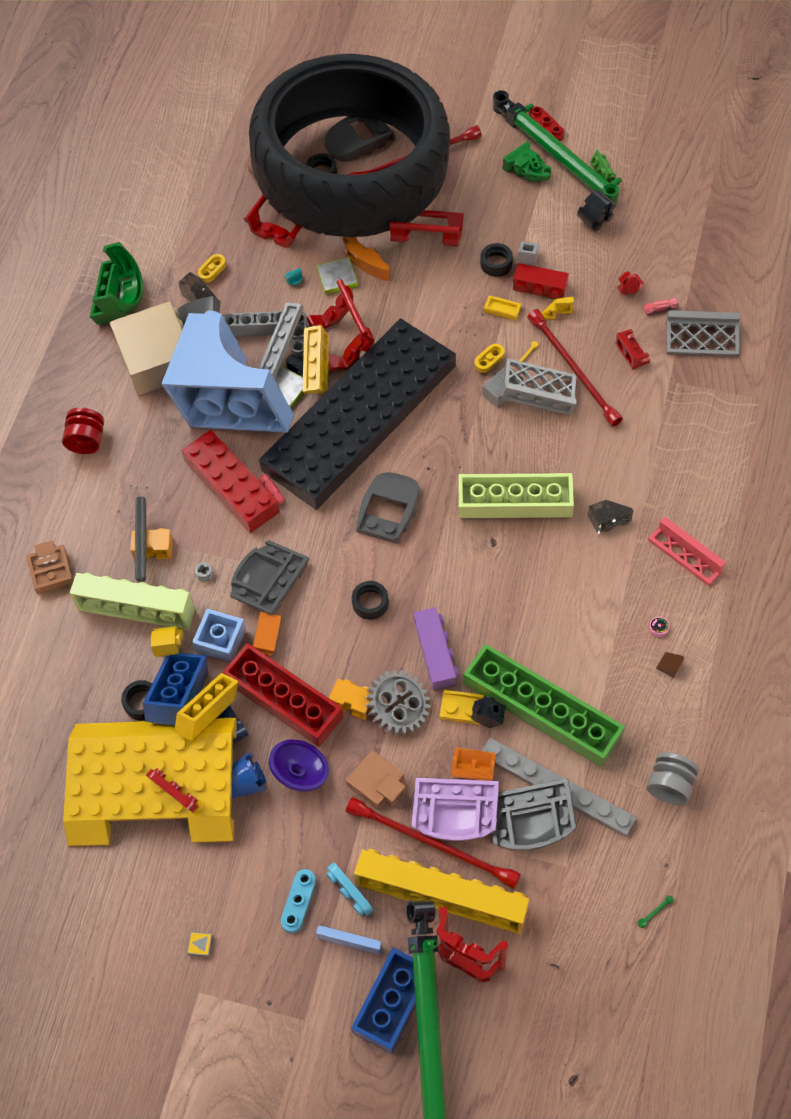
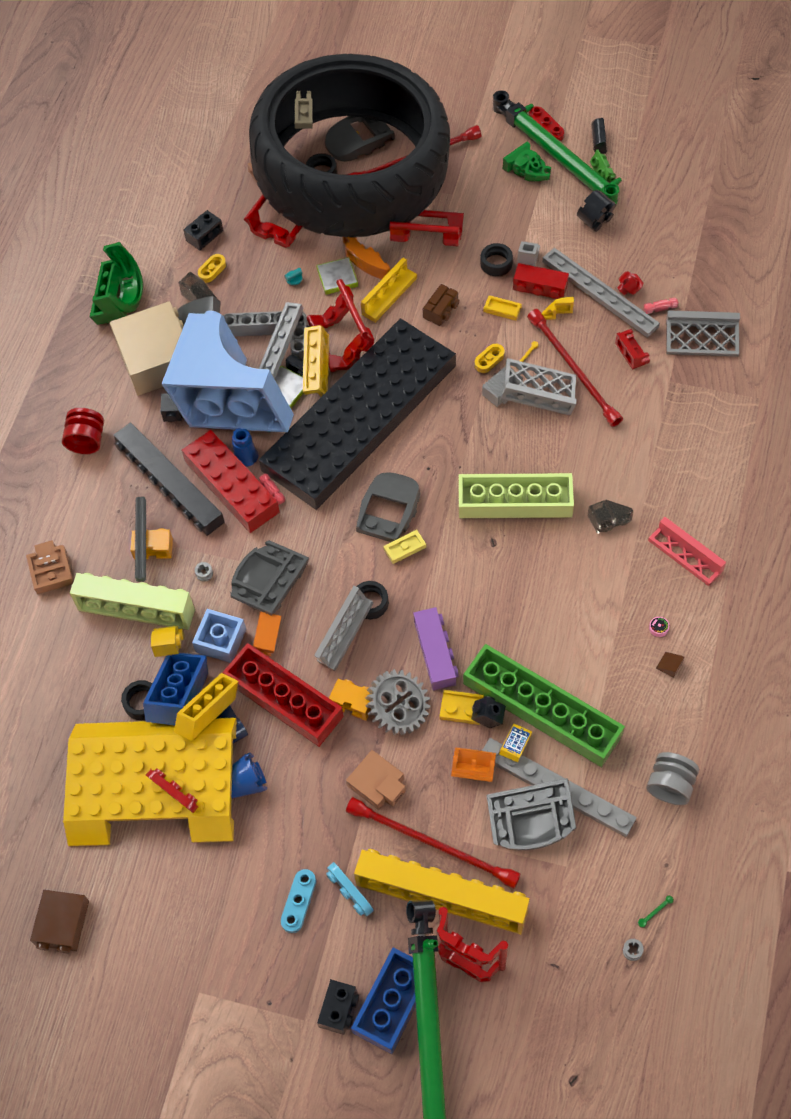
tile [187,932,213,957] -> none
dark purple dish [269,739,329,792] -> none
light blue tile [316,926,382,955] -> none
lavender slope [412,778,499,841] -> none
none -> reddish brown brick [30,889,89,954]
none -> brick [114,422,225,536]
none -> black brick [160,393,182,422]
none -> black brick [183,210,224,251]
none -> blue plant [232,428,259,467]
none -> dark tan hinge [295,91,313,129]
none -> light grey fence [314,586,373,671]
none -> black brick [317,979,360,1035]
none -> yellow fence [361,257,417,323]
none -> light yellow plate [384,530,426,564]
none -> reddish brown brick [422,284,460,326]
none -> tile [499,724,532,762]
none -> light grey plate [542,248,660,338]
none -> black brick [591,118,607,154]
none -> light grey bush [623,939,644,961]

